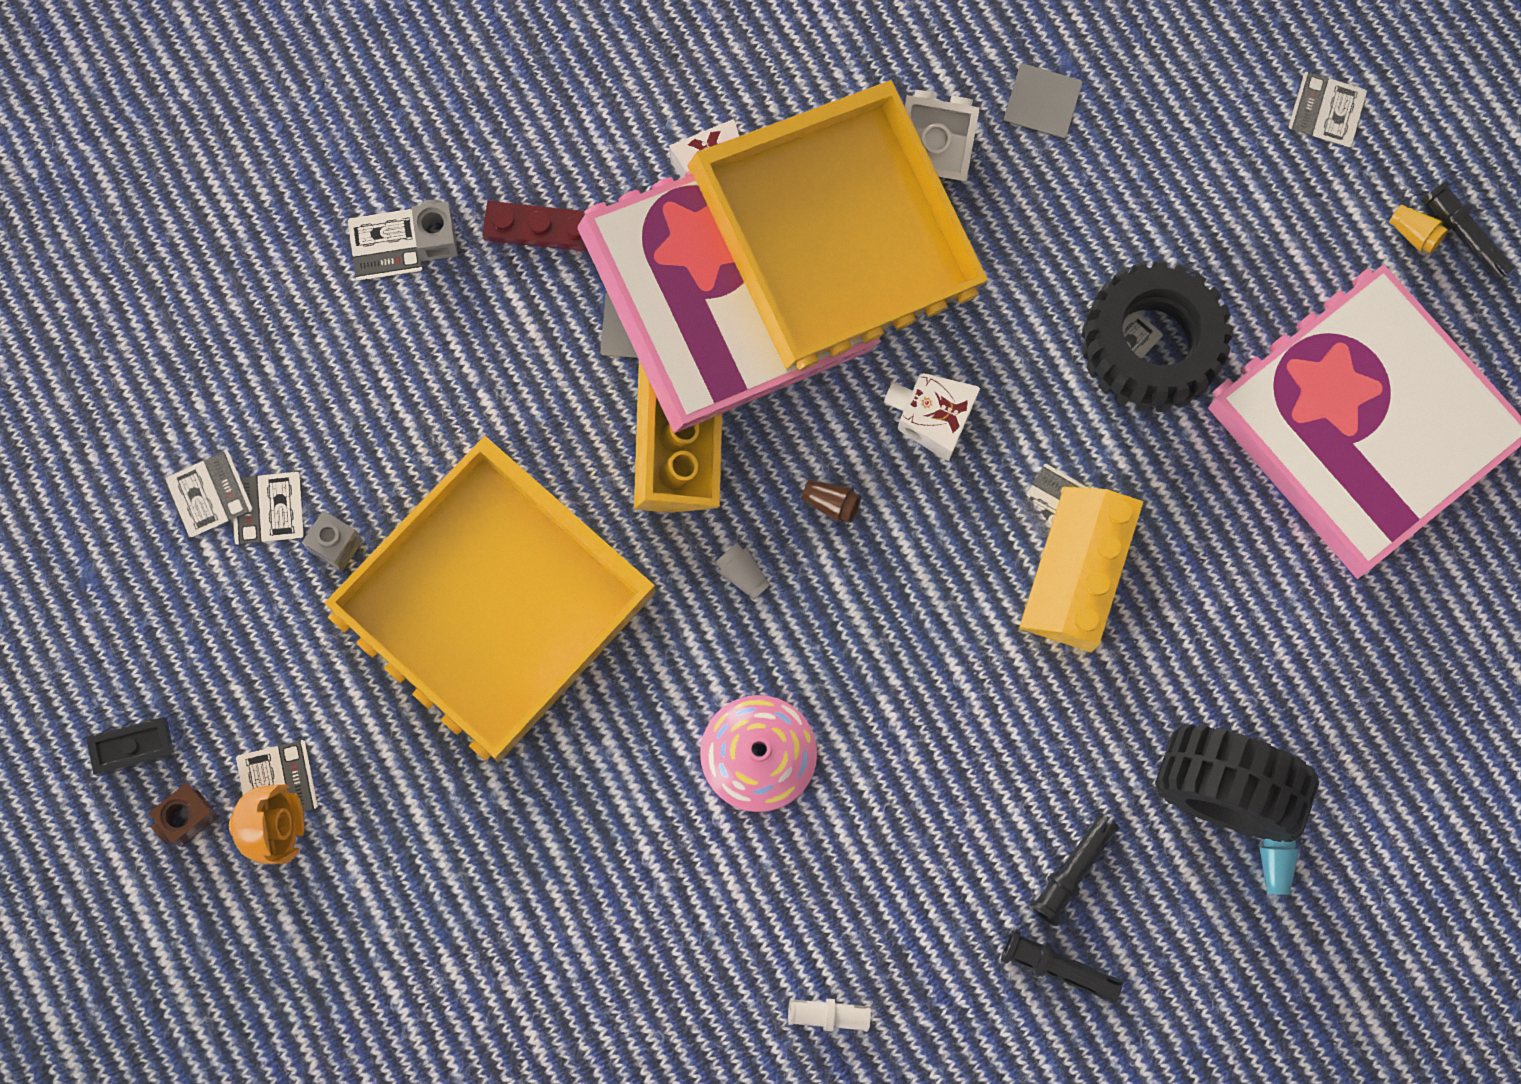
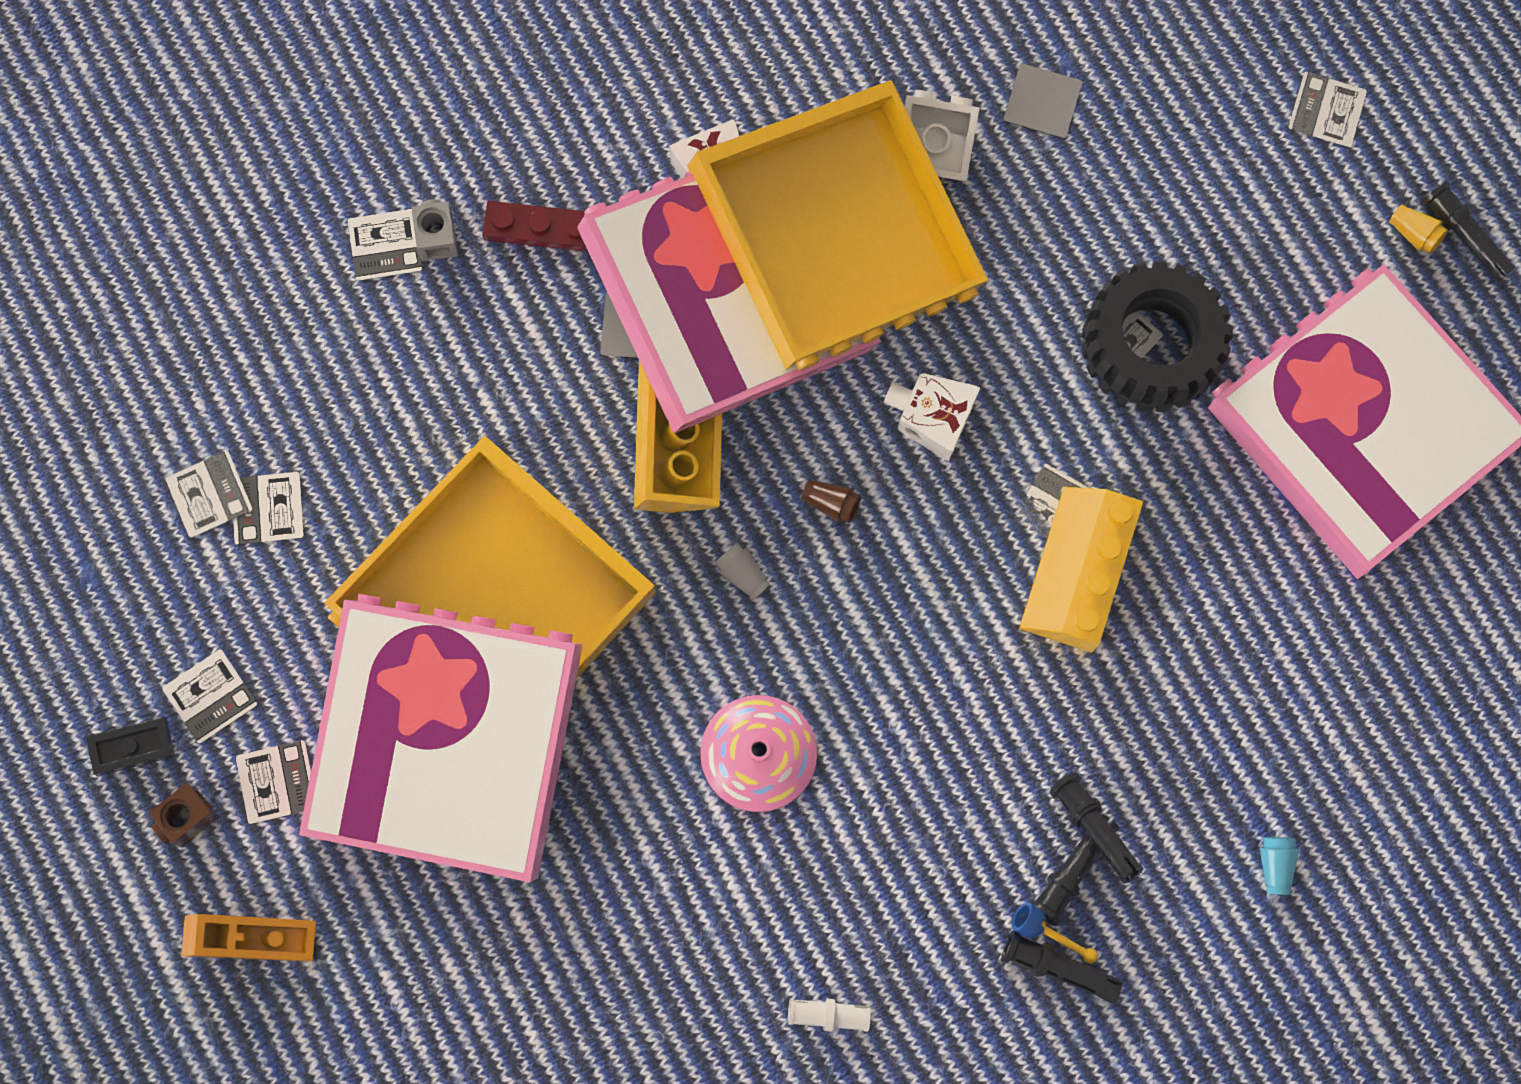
light orange cylinder [229,784,305,864] -> none
light grey brick [302,510,363,572] -> none
black tyre [1155,724,1319,842] -> none
none -> sticker [163,650,257,743]
none -> light orange slope [181,914,316,961]
none -> panel [299,594,583,882]
none -> blue hinge [1012,902,1098,964]
none -> black pin [1050,772,1144,884]

